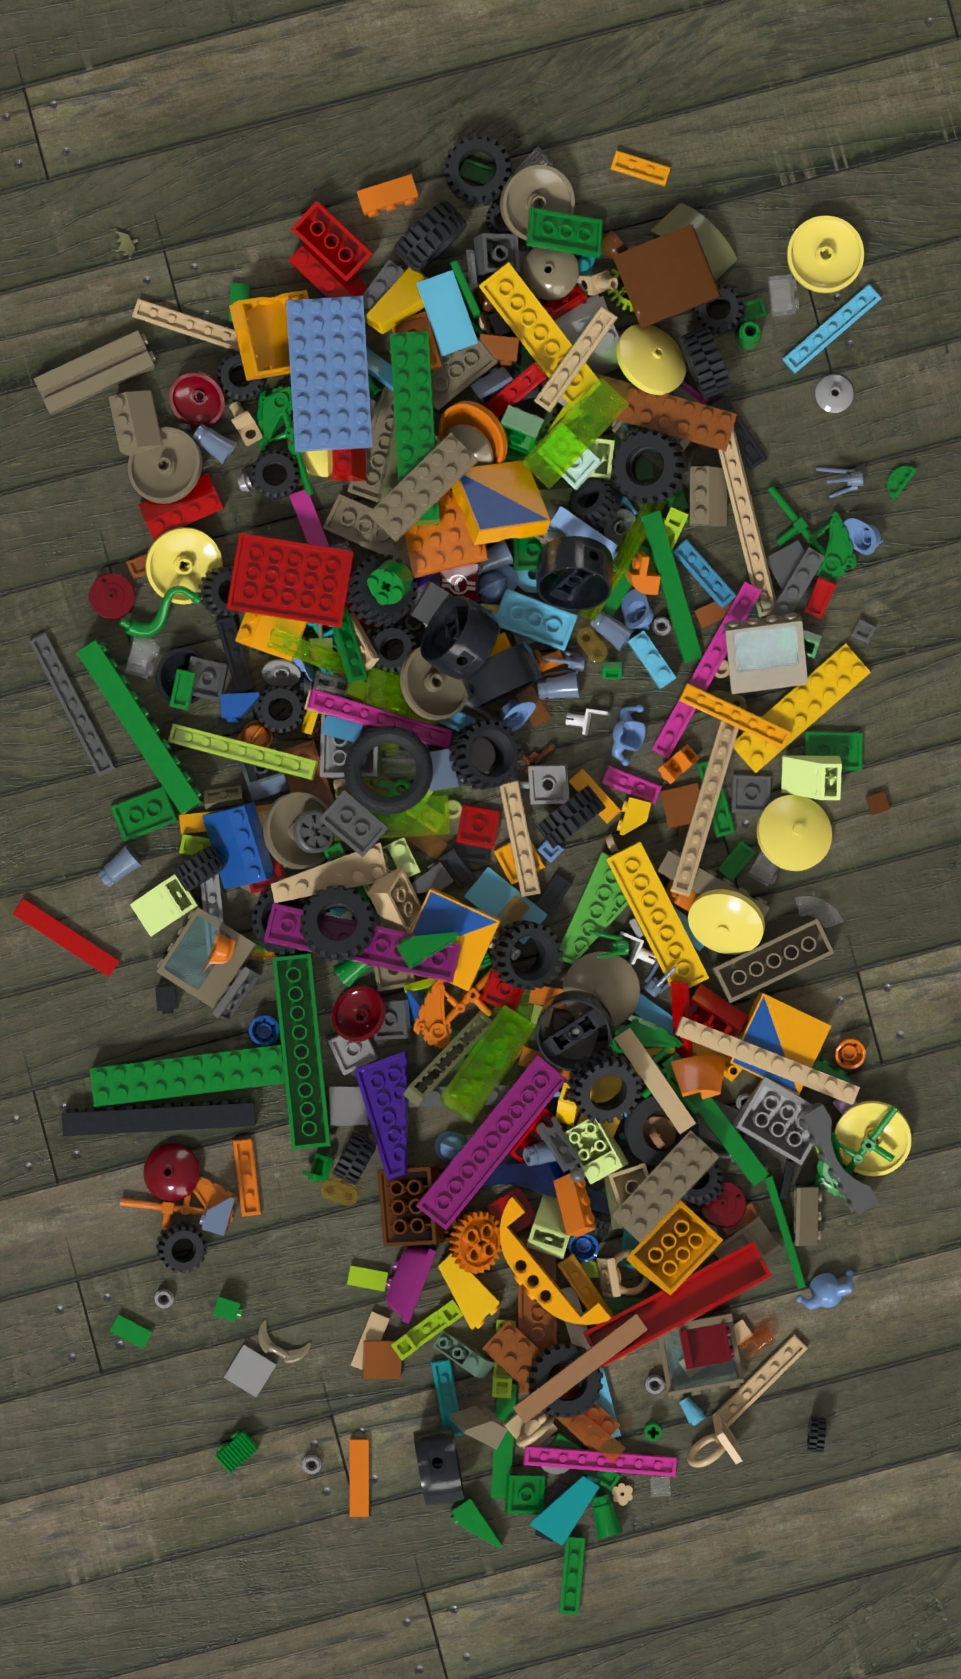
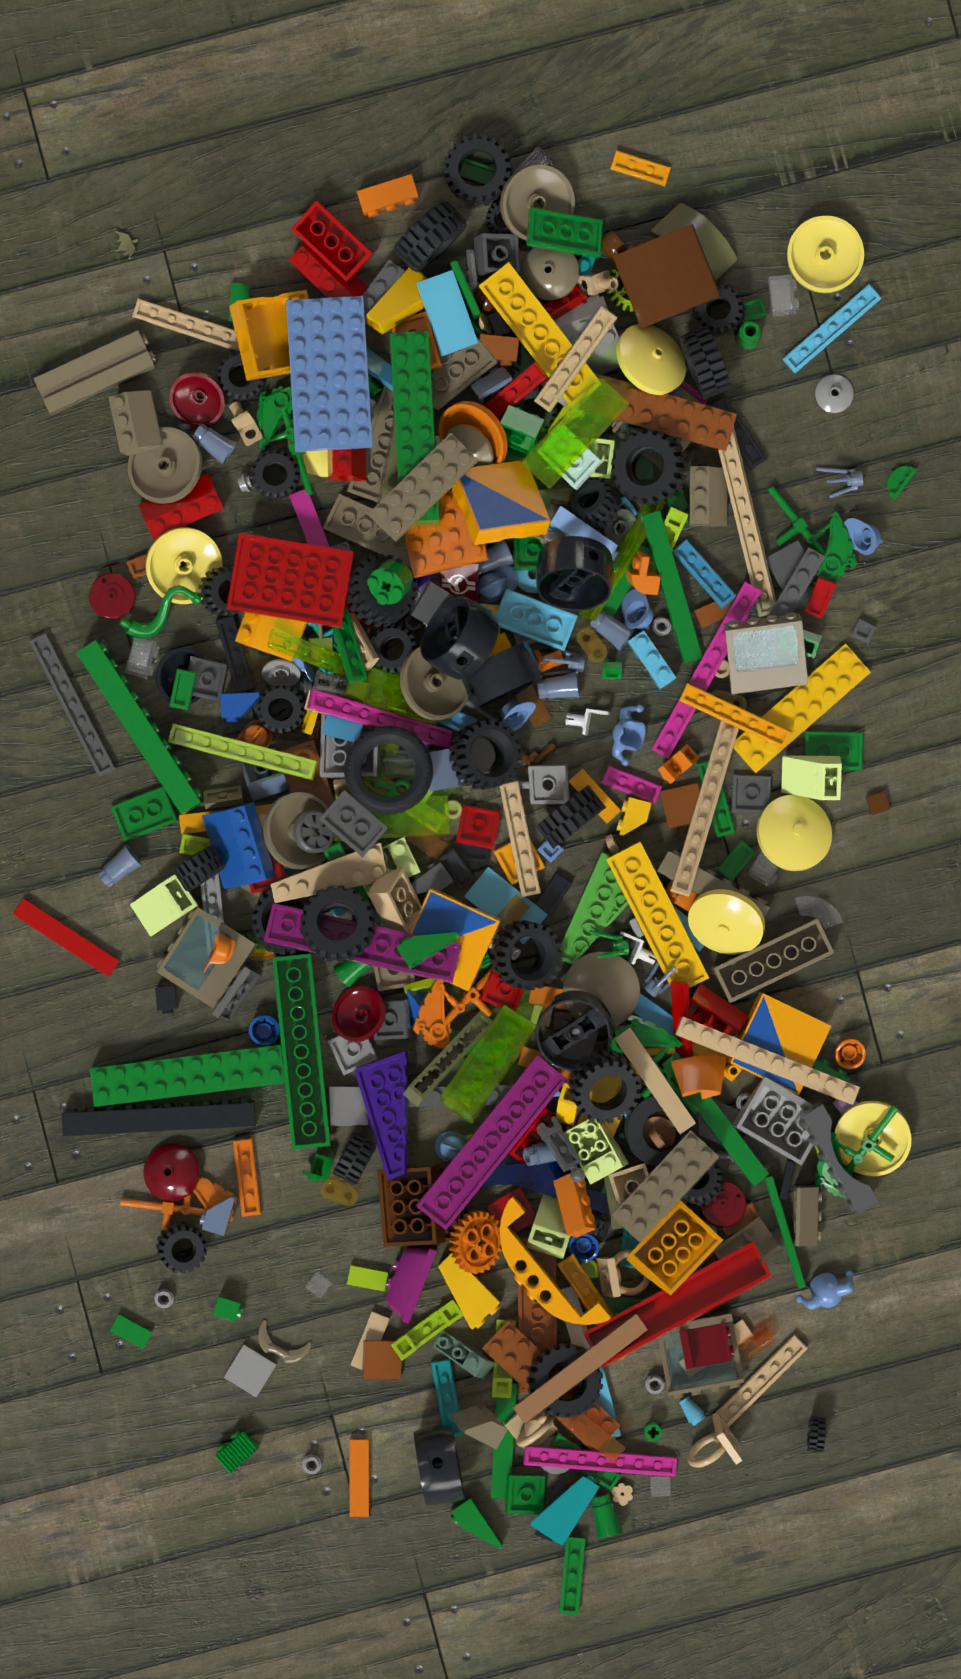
none -> clear tile [305,1272,332,1299]

